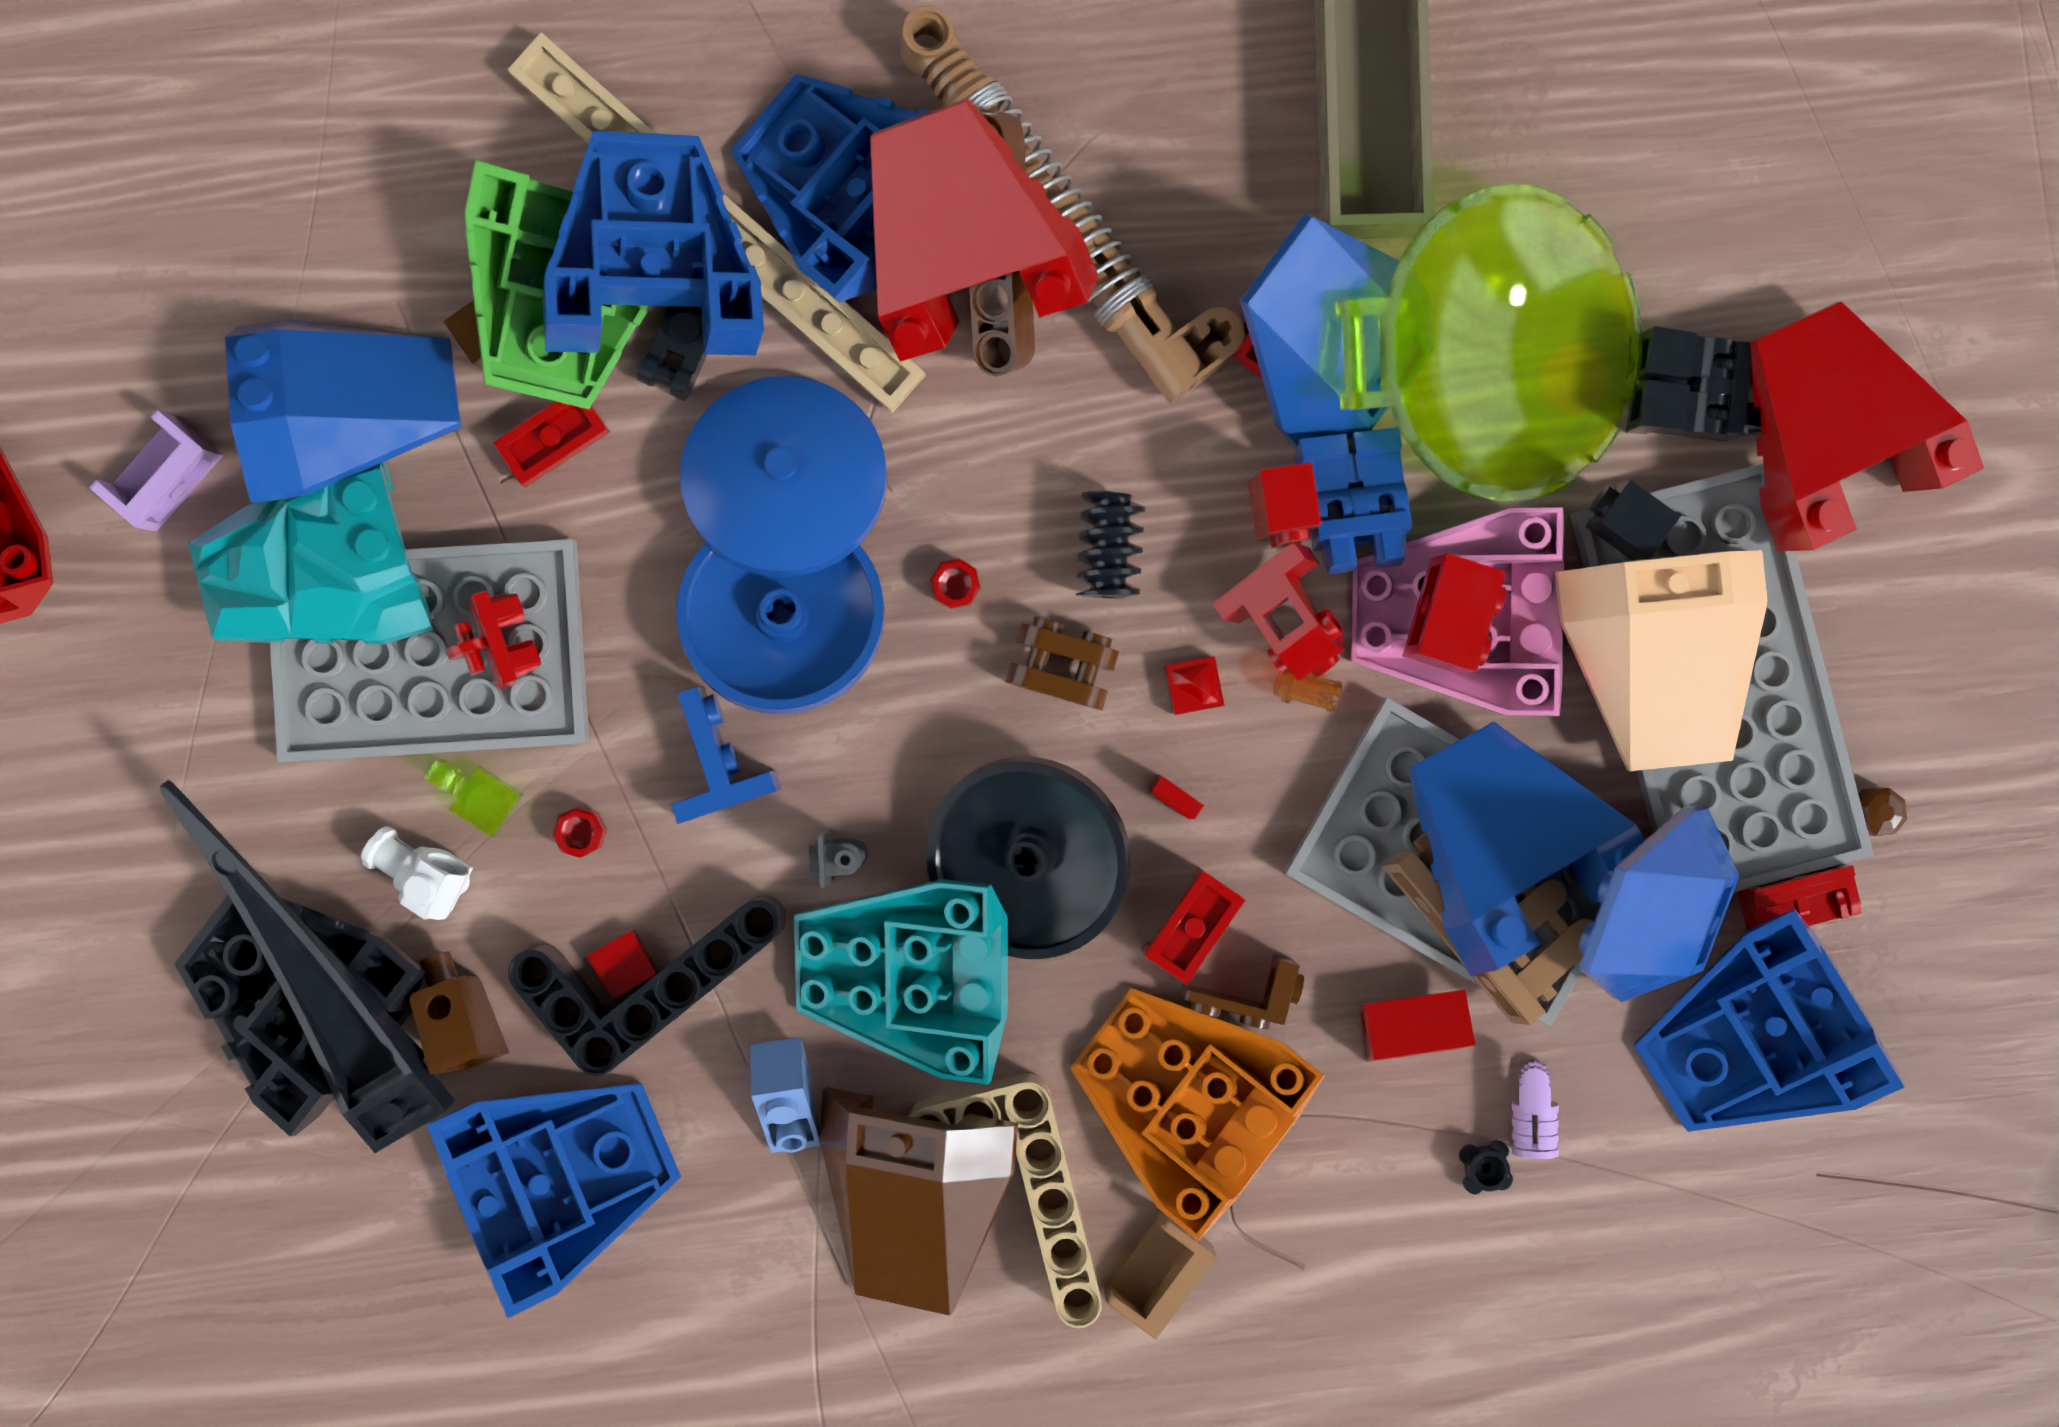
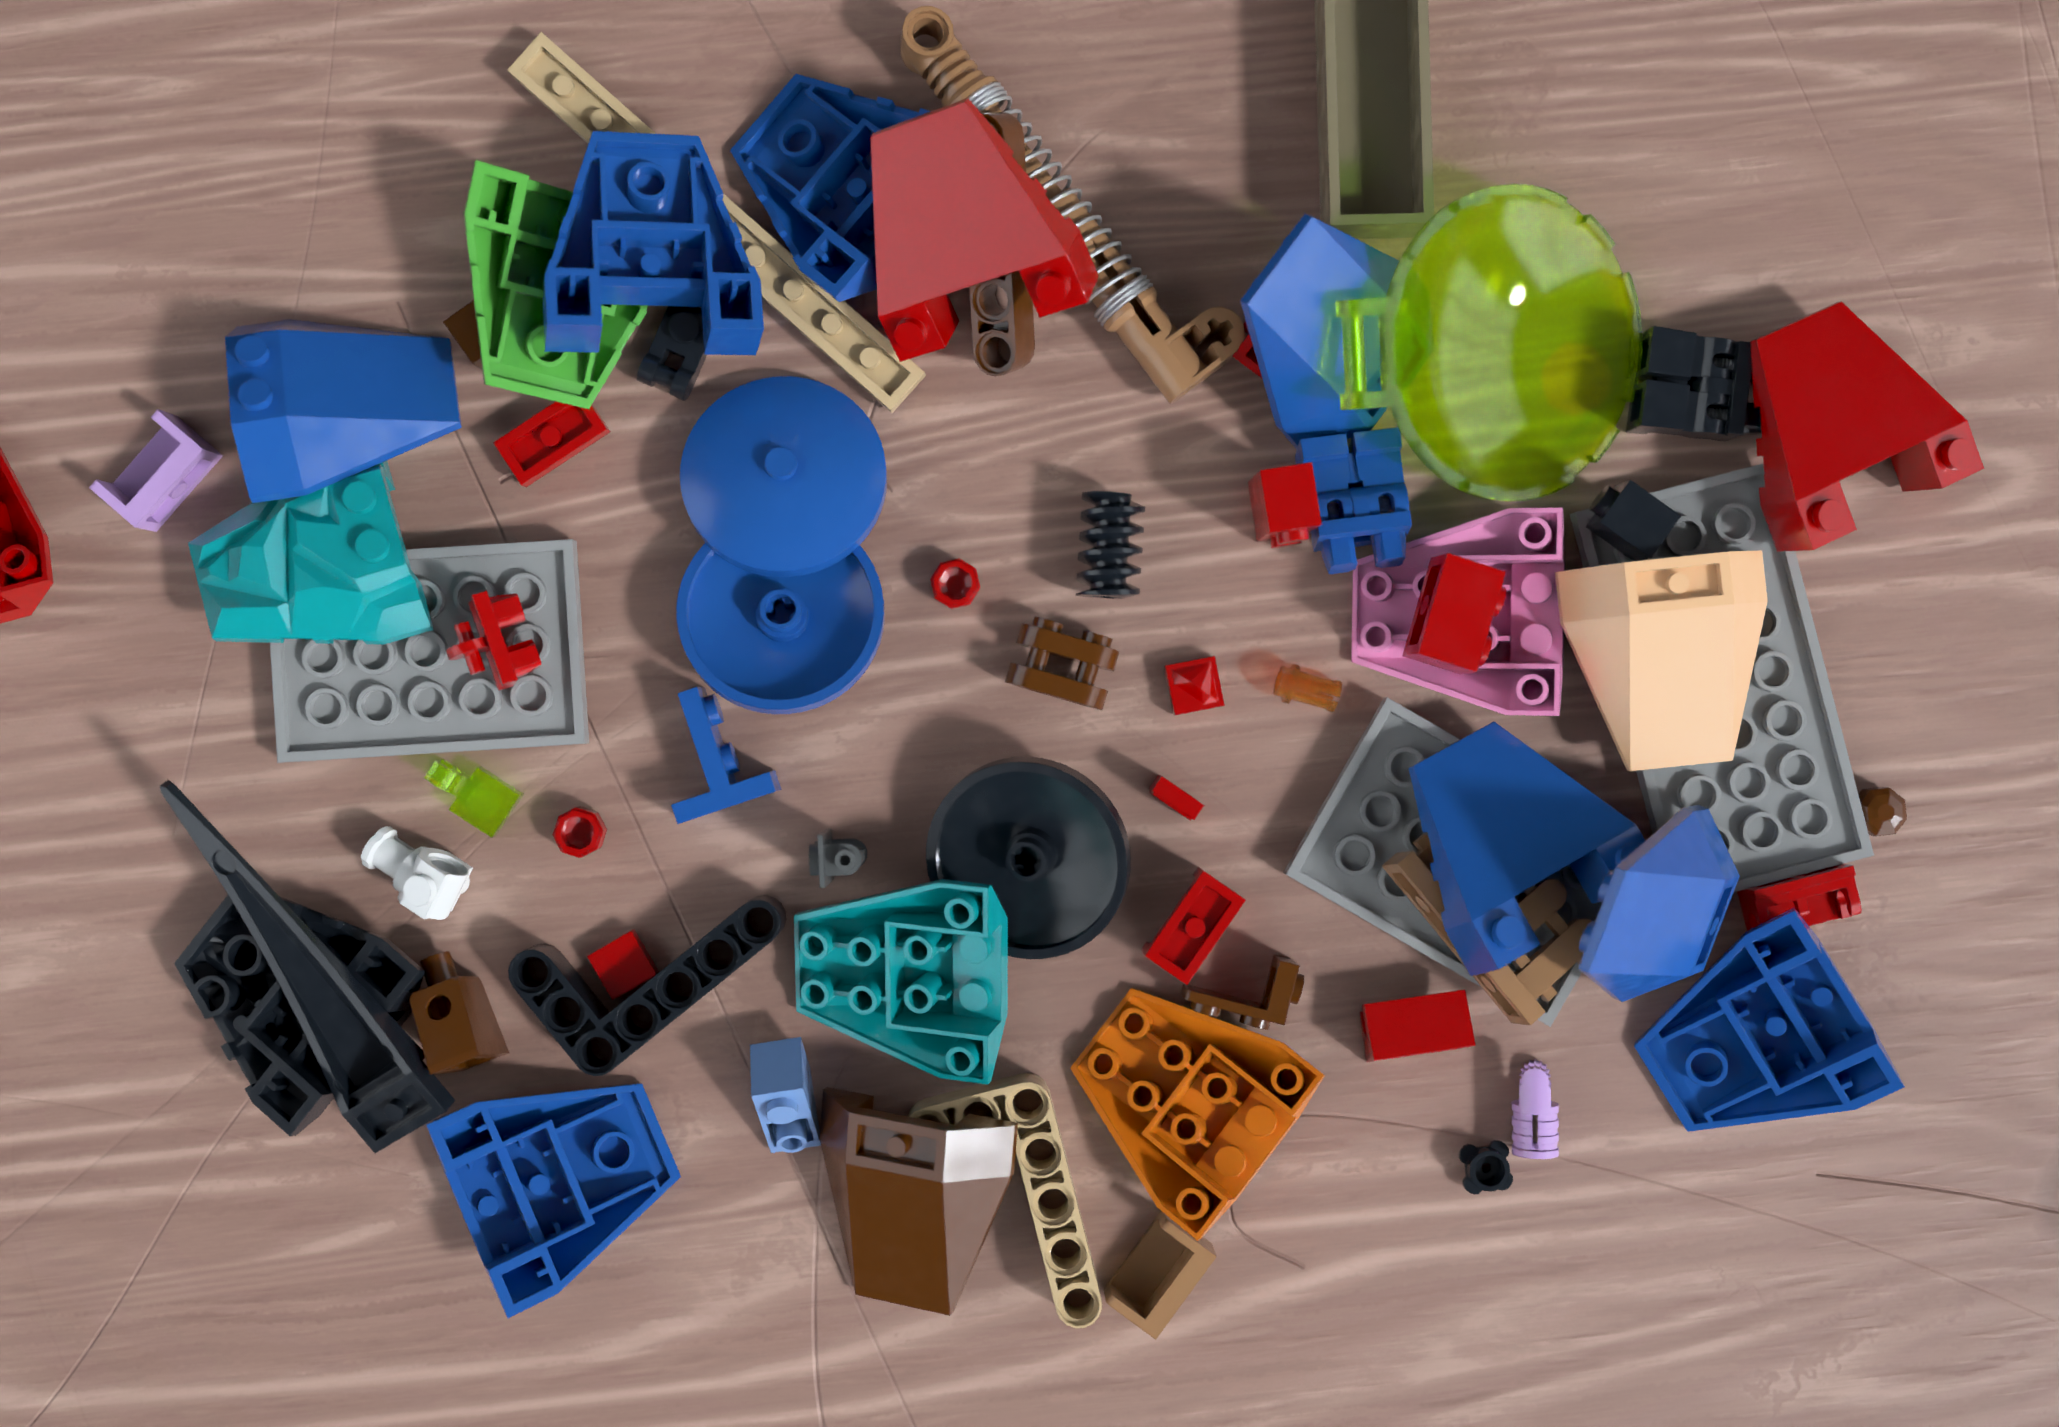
red tile [1212,542,1345,681] -> none

